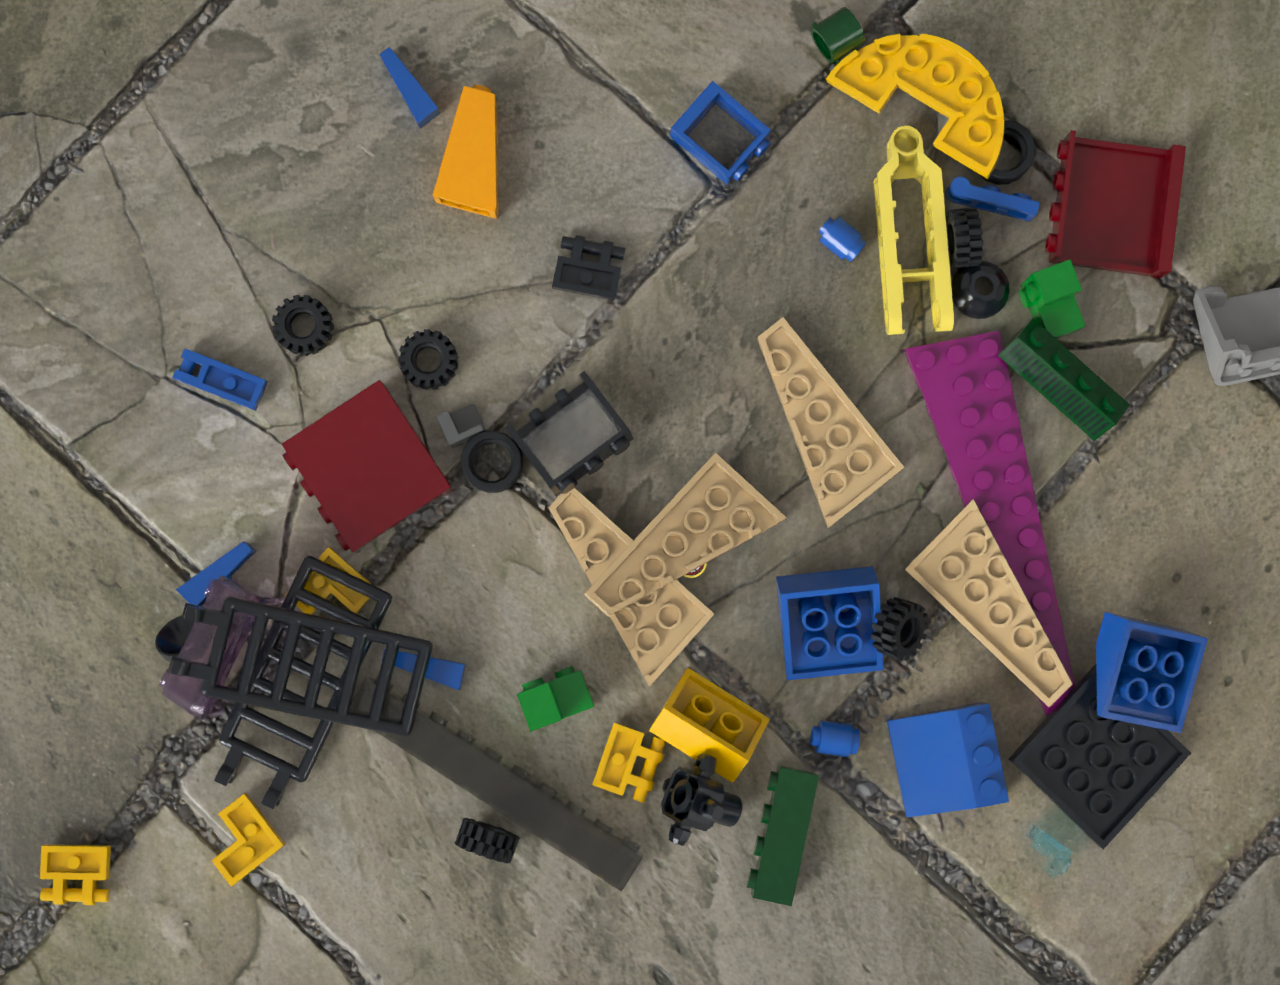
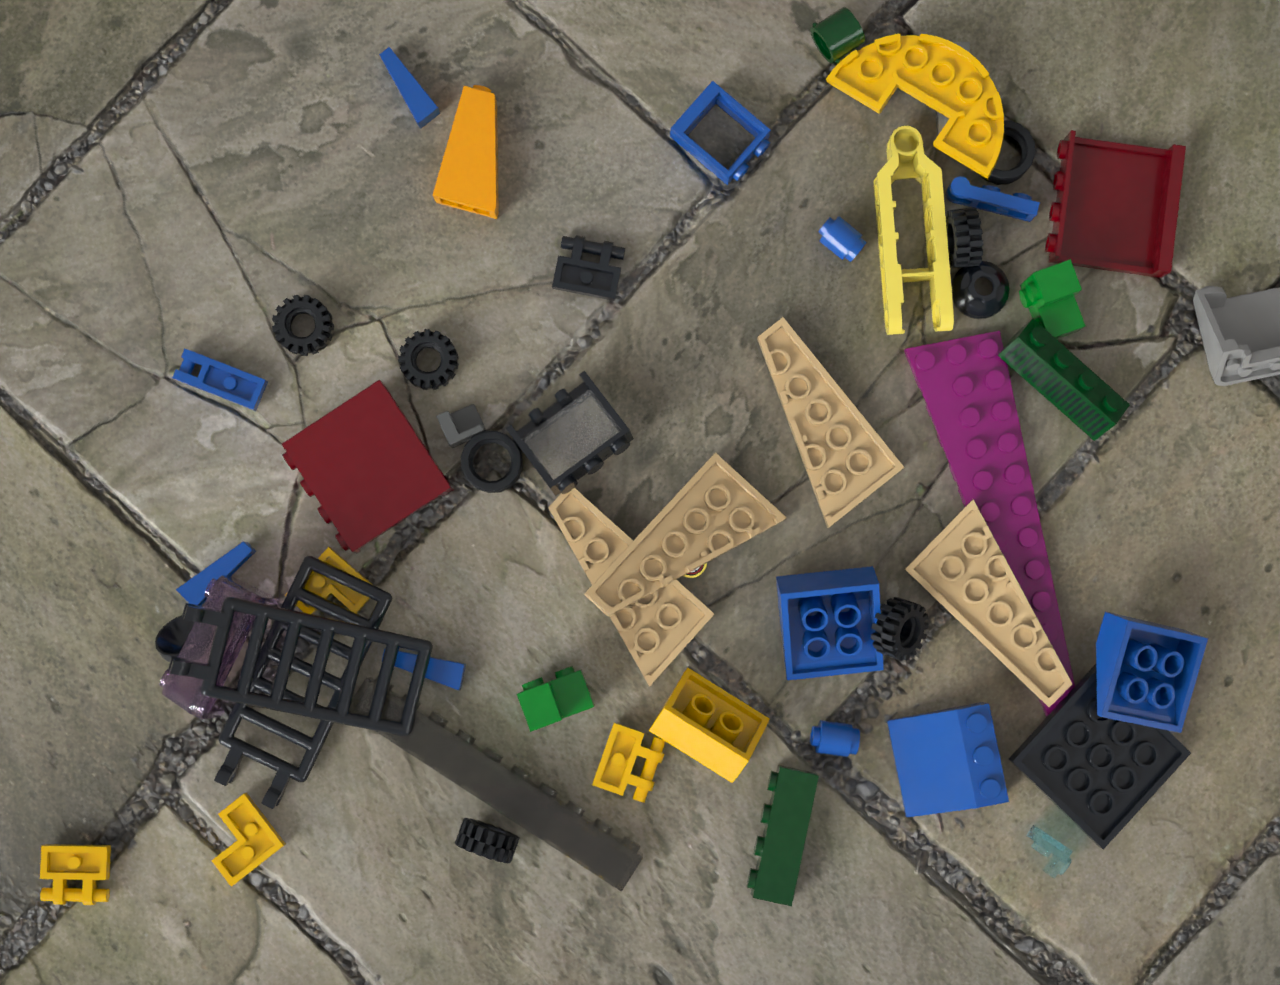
black piece [661,753,742,846] -> none

